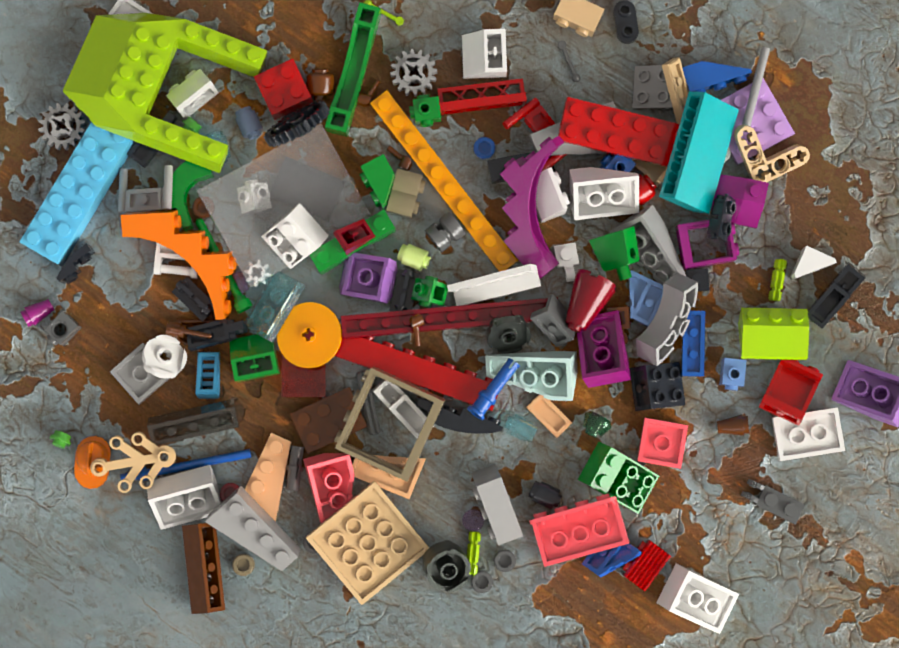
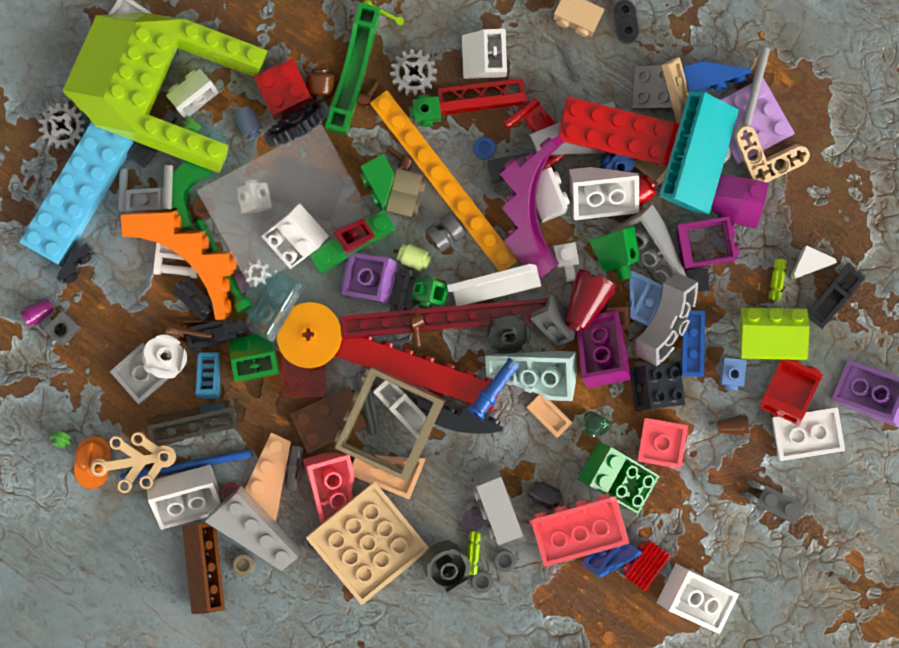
clear light blue brick [504,413,538,443] -> none
black hinge [707,194,736,242] -> none

